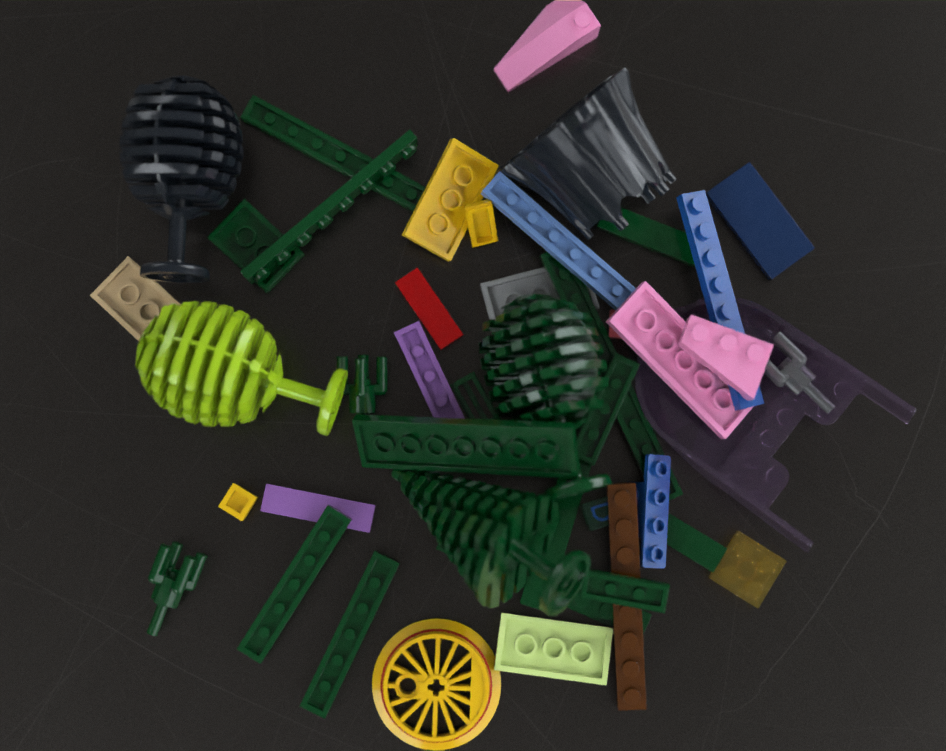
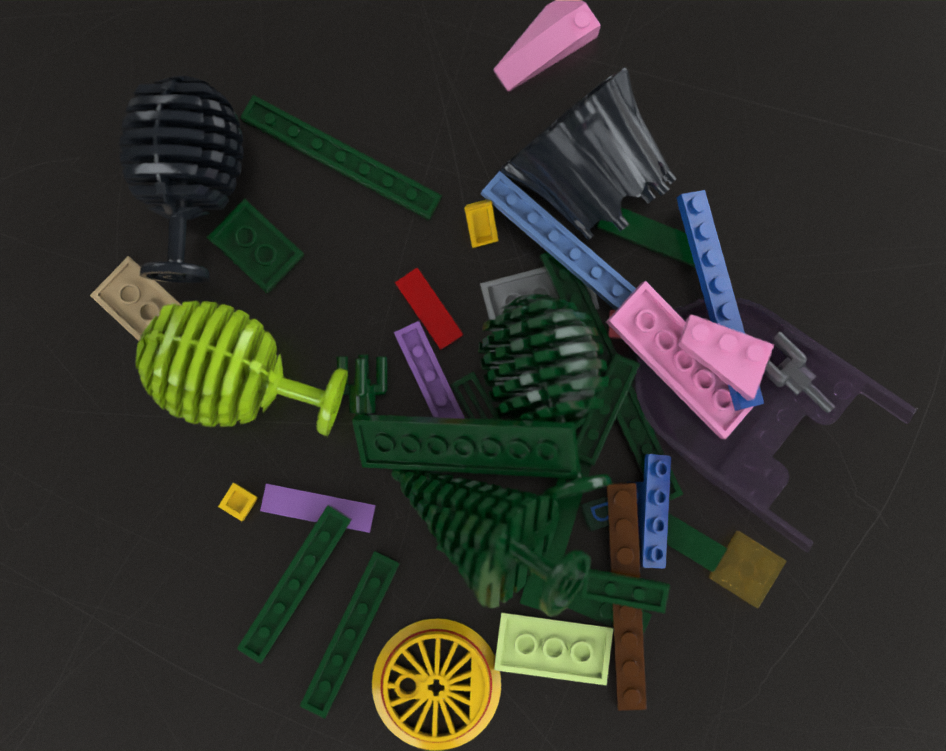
dark green plant [147,541,207,636] -> none
dark green plate [240,129,418,284] -> none
yellow plate [402,138,499,261] -> none
dark blue tile [706,162,815,281] -> none

